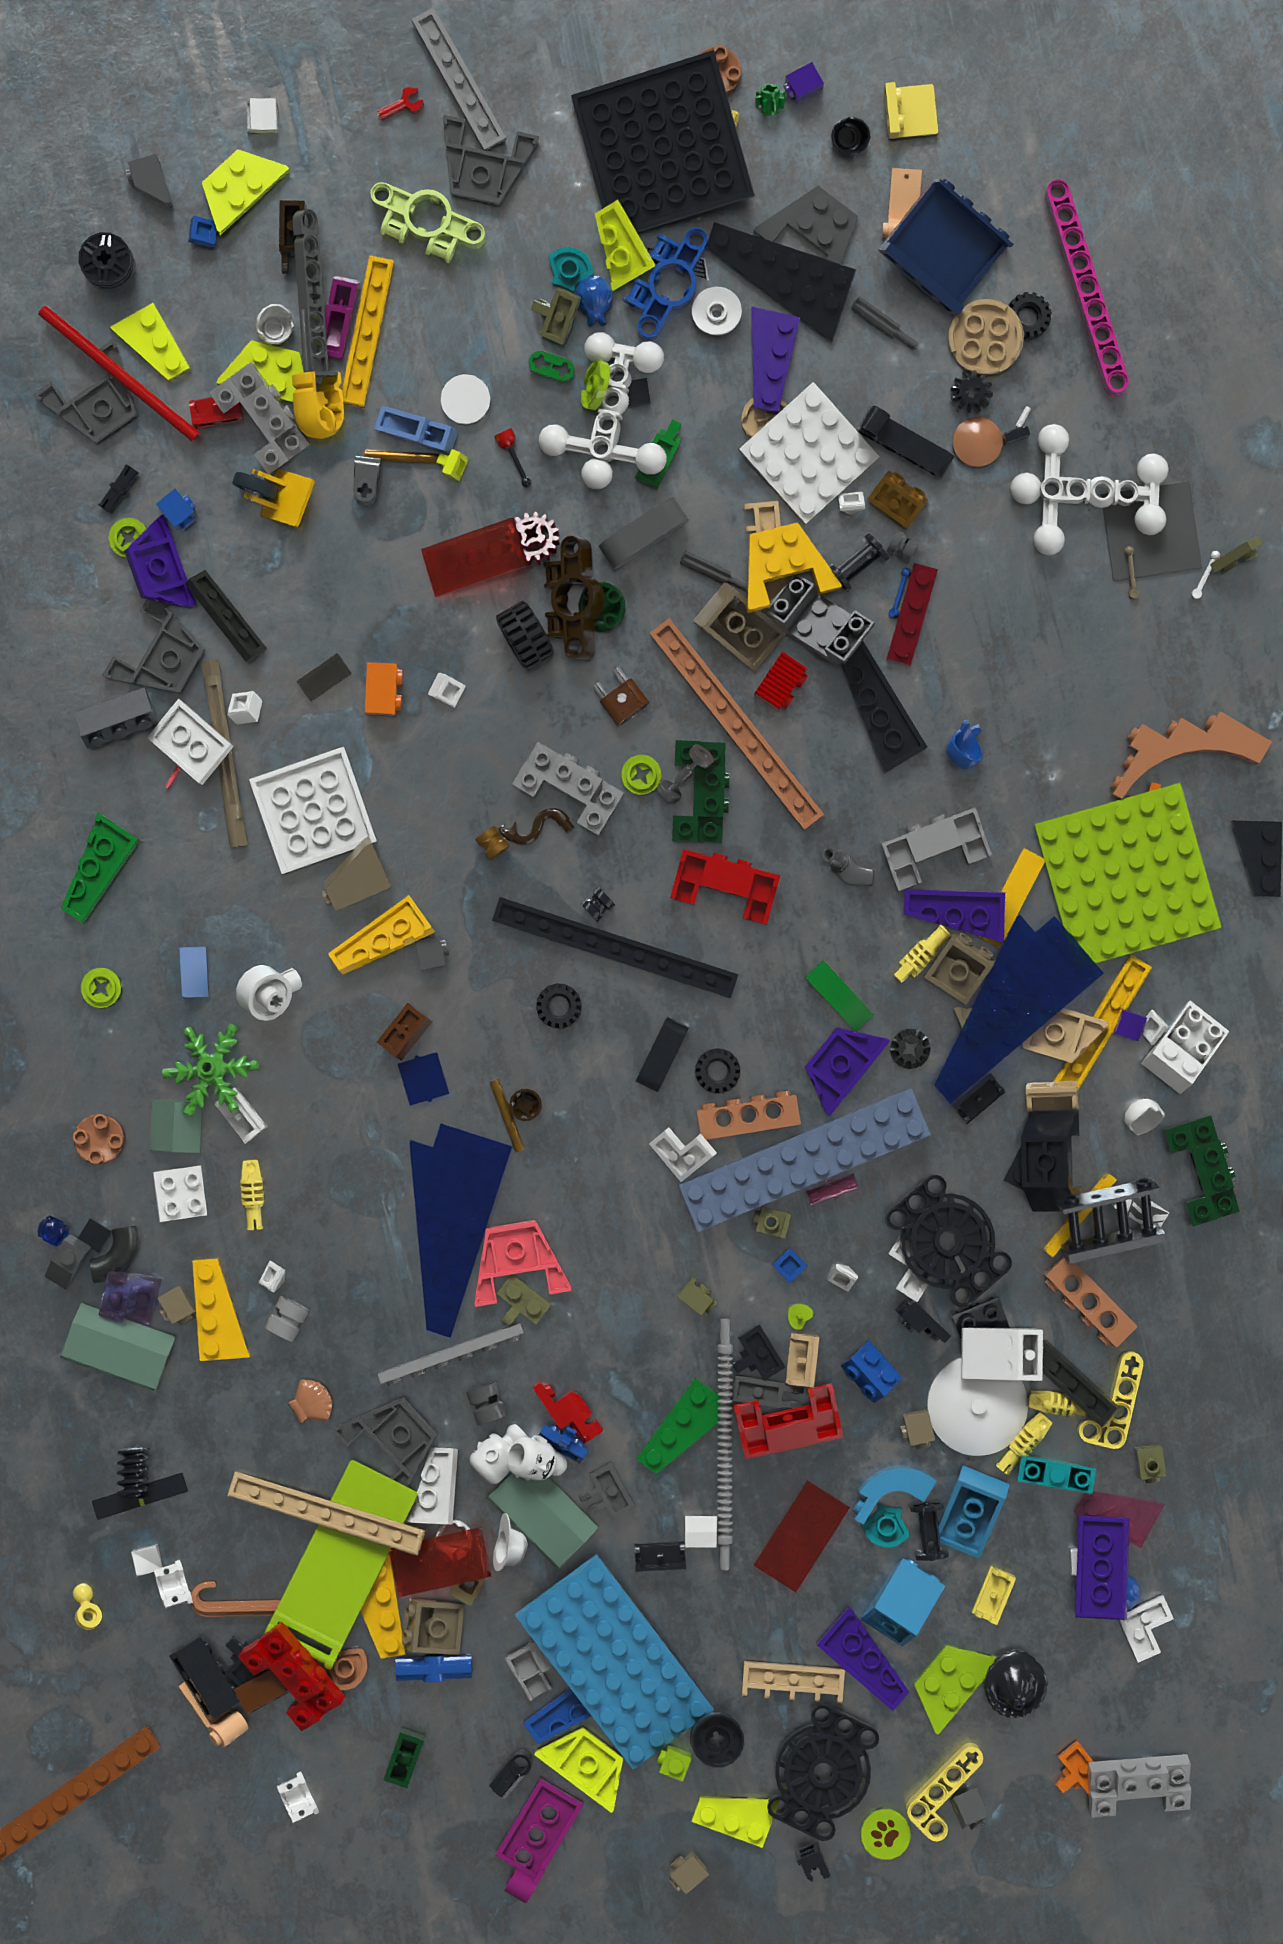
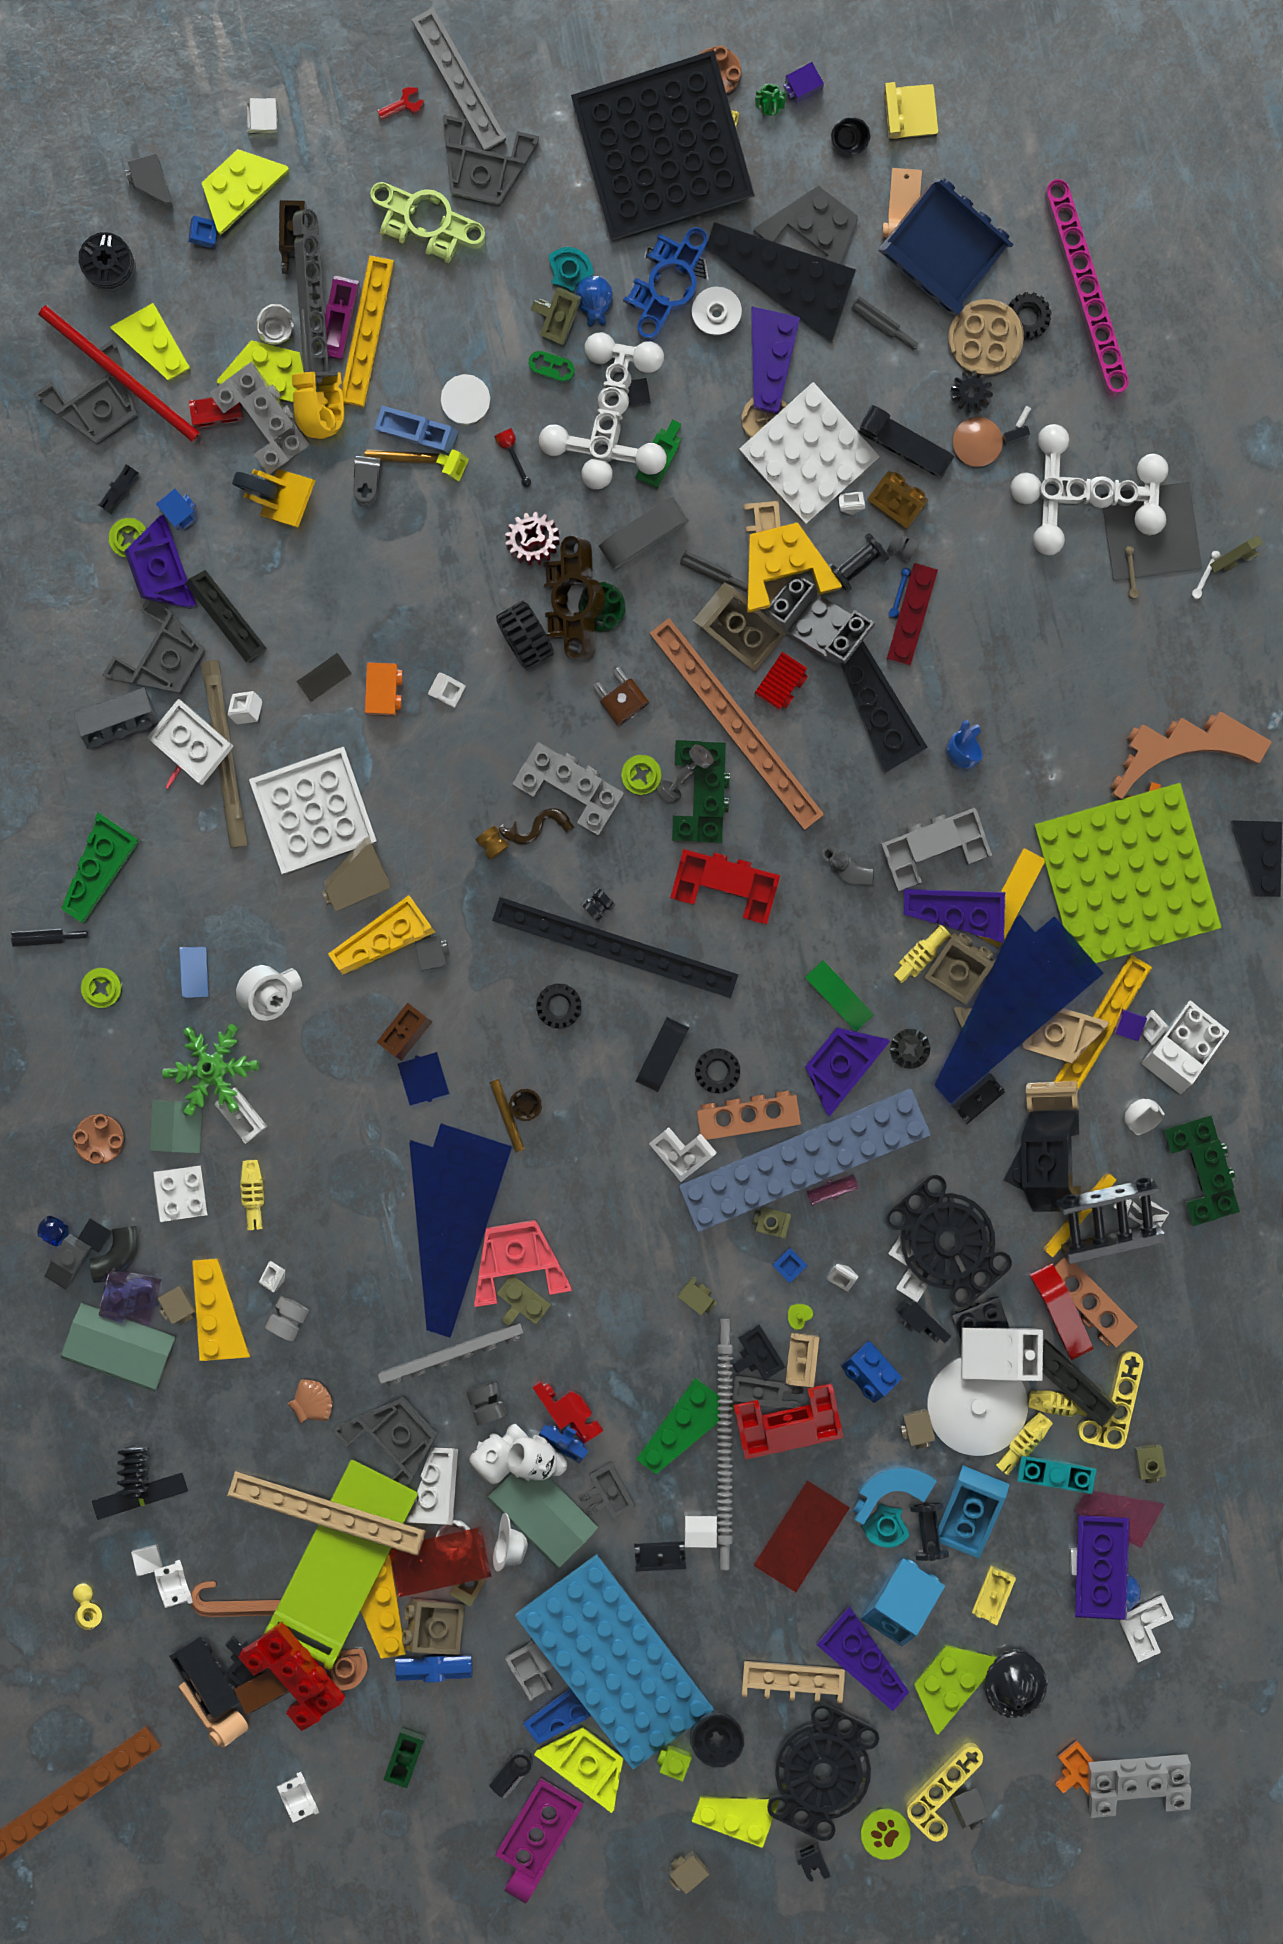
clear red tile [421,518,528,597] -> none
lime tile [581,360,610,410] -> none
neon yellow wing [595,200,656,291] -> none
none -> black axle [11,928,88,947]
none -> beam [1029,1263,1094,1361]

